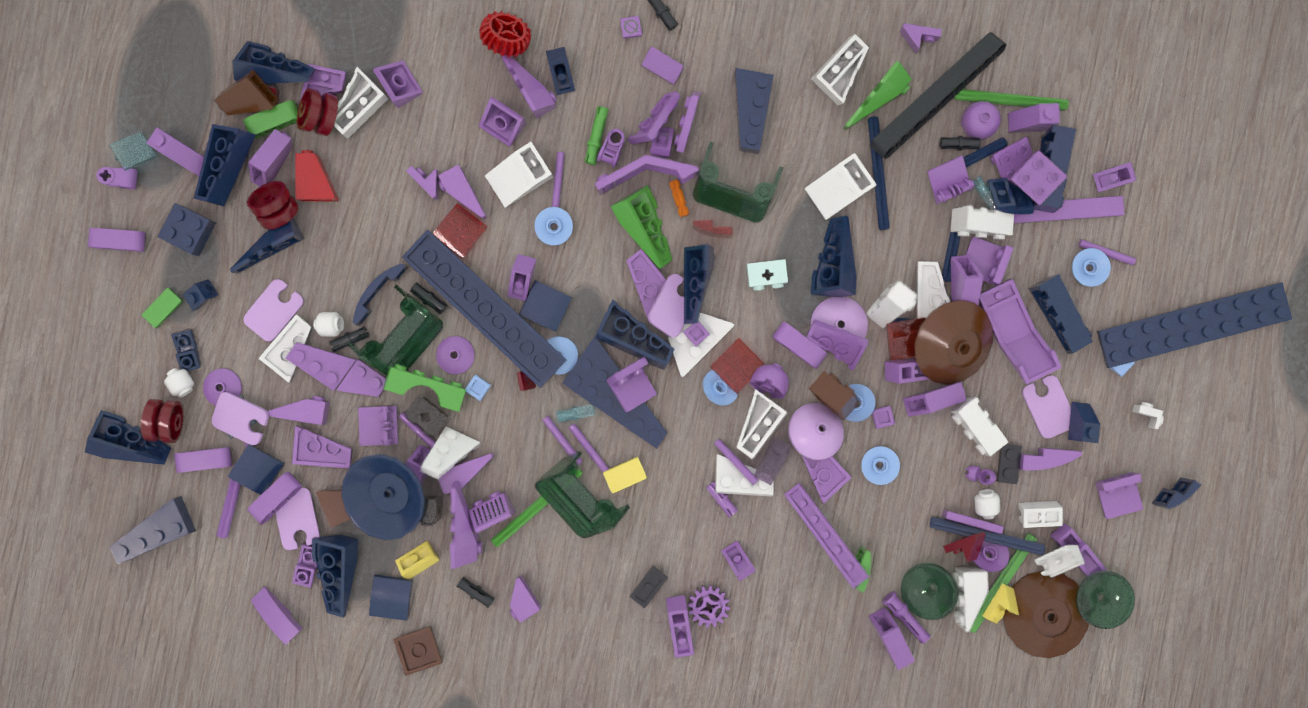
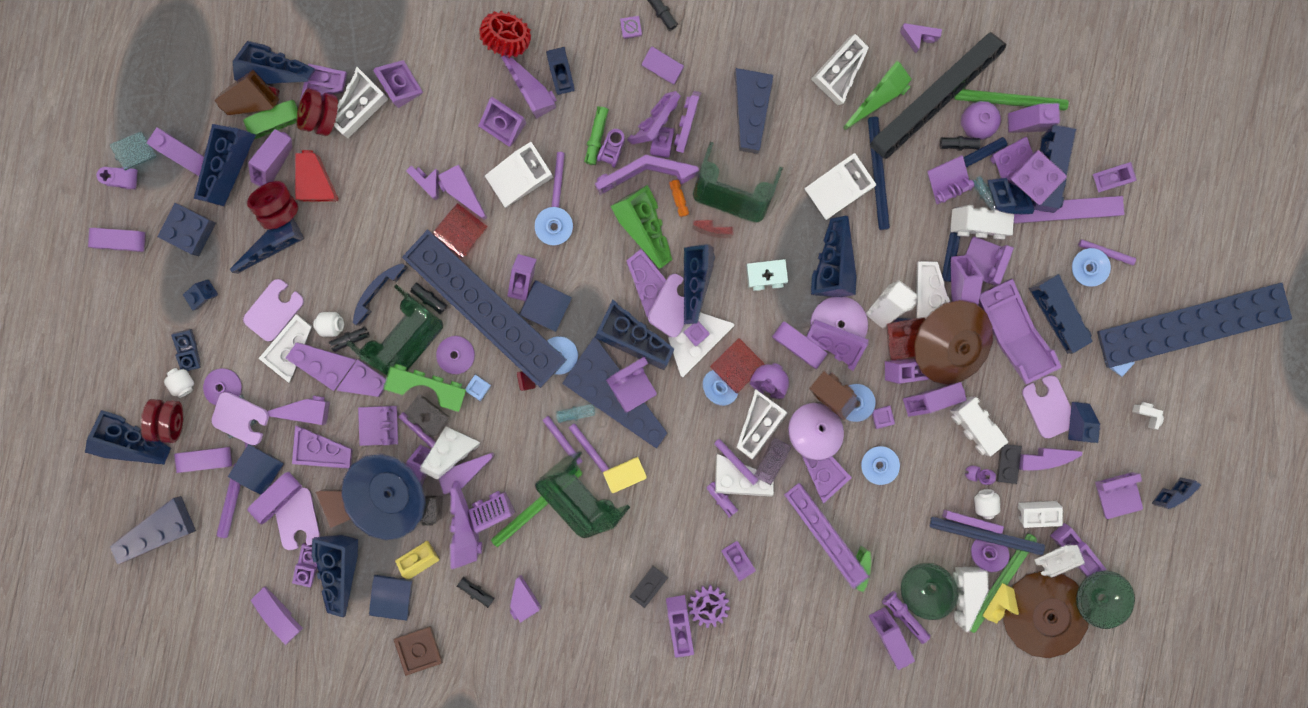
bright green tile [142,288,183,328] -> none
dark red slope [943,532,985,562] -> none

